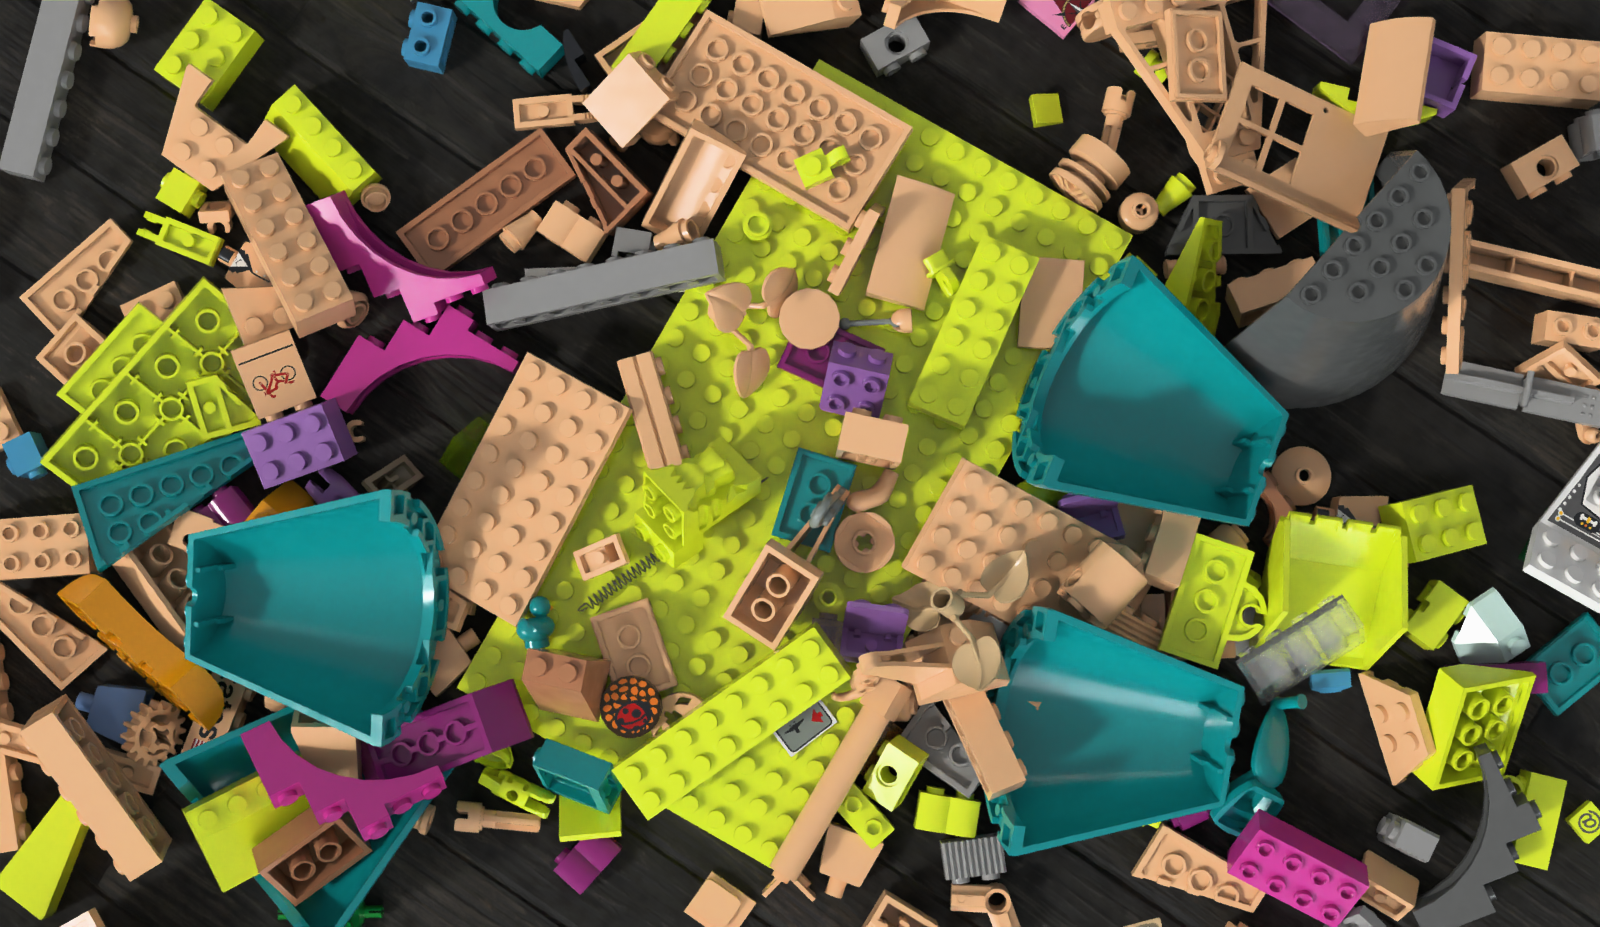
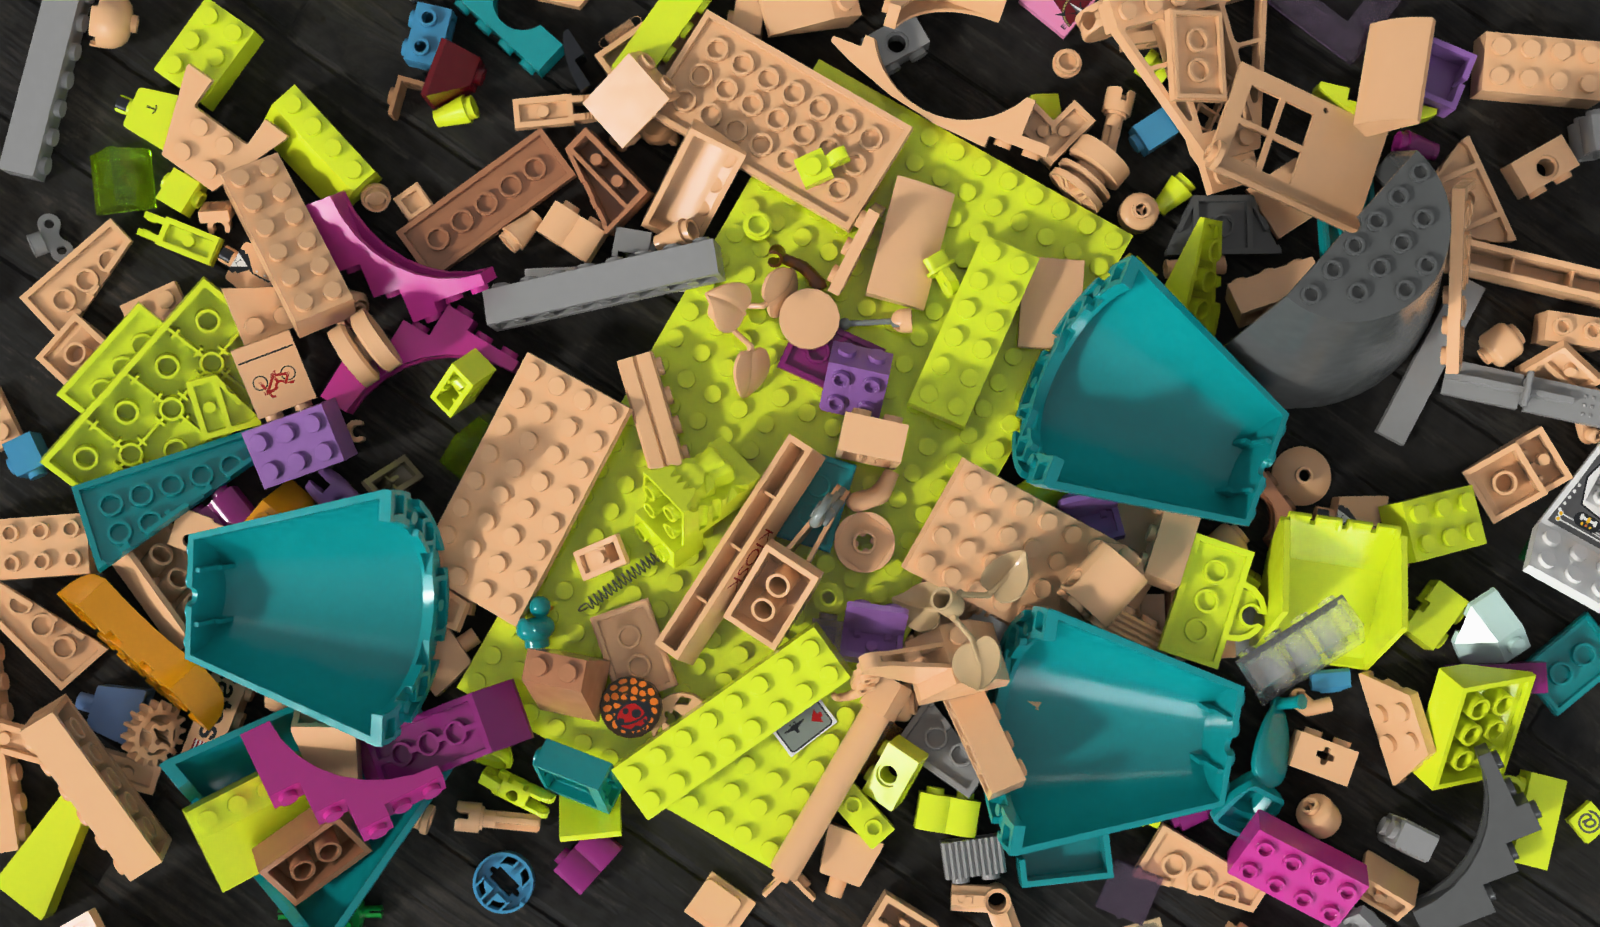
none -> light grey piece [26,213,74,262]
none -> clear neon green slope [90,146,157,215]
none -> neon yellow torso [115,88,178,151]
none -> light nougat wheel [327,308,403,388]
none -> medium nougat bracket [387,75,425,121]
none -> light nougat tile [393,182,433,222]
none -> dark red slope [420,38,487,110]
none -> neon yellow brick [430,348,496,418]
none -> neon yellow cone [432,94,480,128]
none -> dark azure piece [473,850,535,914]
none -> light nougat piece [599,16,642,48]
none -> light nougat brick [654,434,826,665]
none -> reddish brown piece [768,244,827,290]
none -> light nougat slope [831,35,1051,161]
none -> teal piece [1015,834,1114,888]
none -> light nougat panel [1023,100,1096,169]
none -> light nougat plate [1052,48,1082,79]
none -> clear purple piece [1095,858,1163,926]
none -> dark azure brick [1128,107,1179,157]
none -> light nougat brick [1287,726,1359,787]
none -> light nougat arm [1289,688,1333,717]
none -> light nougat head [1296,793,1342,839]
none -> light grey tile [1374,279,1486,446]
none -> magenta cone [1391,130,1440,161]
none -> light nougat wing [1435,136,1517,243]
none -> light nougat slope [1461,425,1573,524]
none -> light nougat head [1477,323,1526,367]

